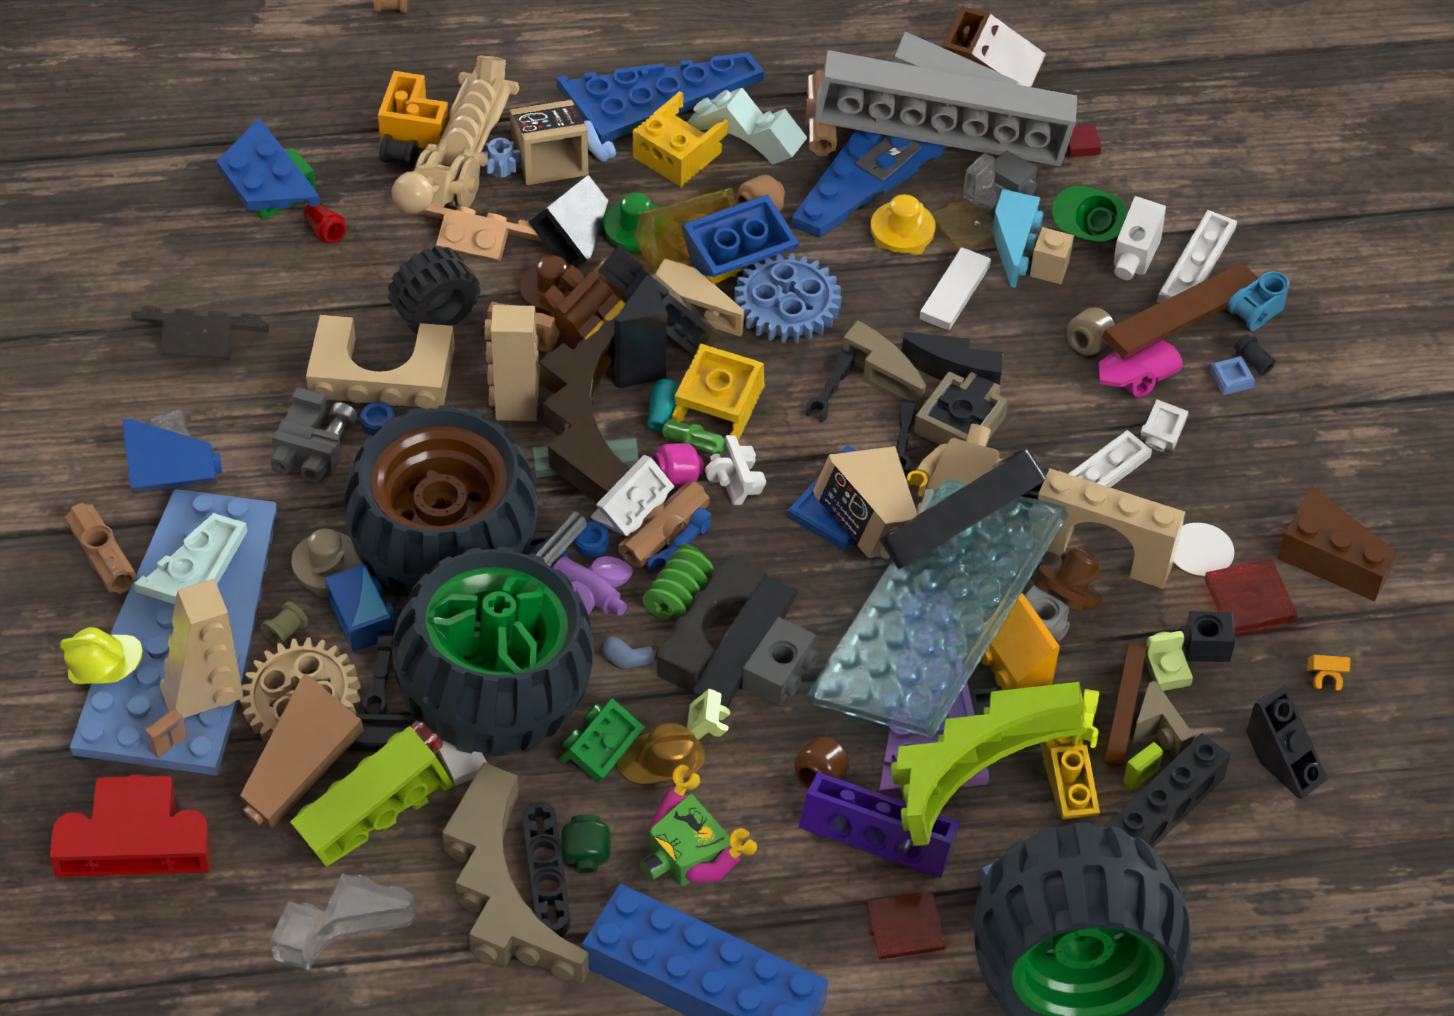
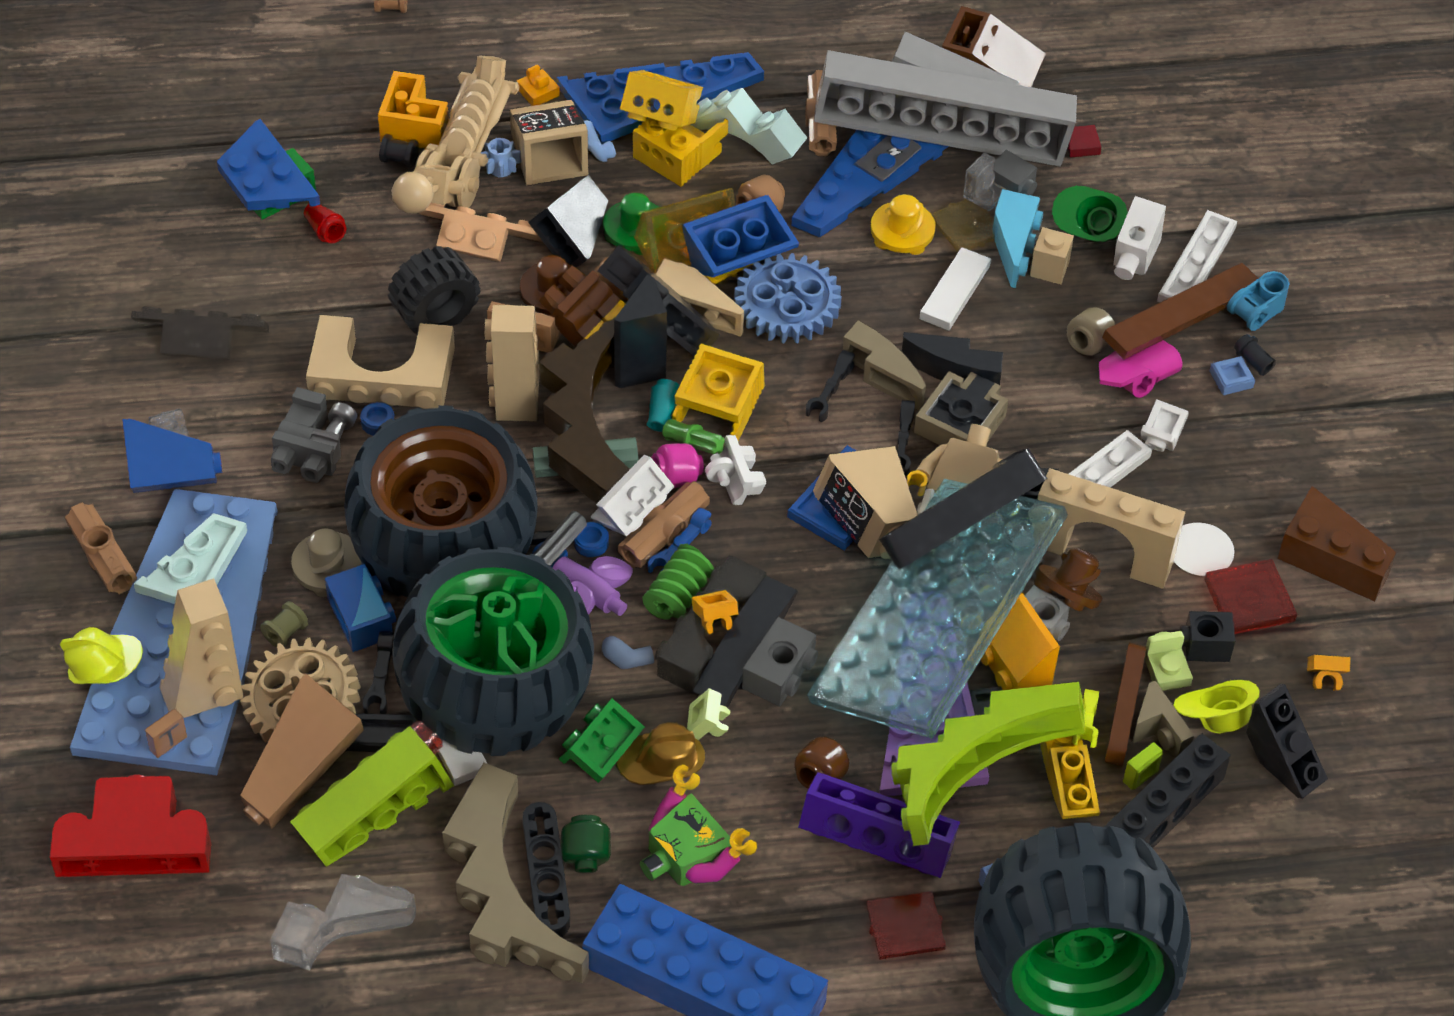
none -> light orange tile [517,64,560,106]
none -> yellow piece [620,70,703,130]
none -> light orange tile [691,590,739,634]
none -> neon yellow piece [1173,680,1260,734]

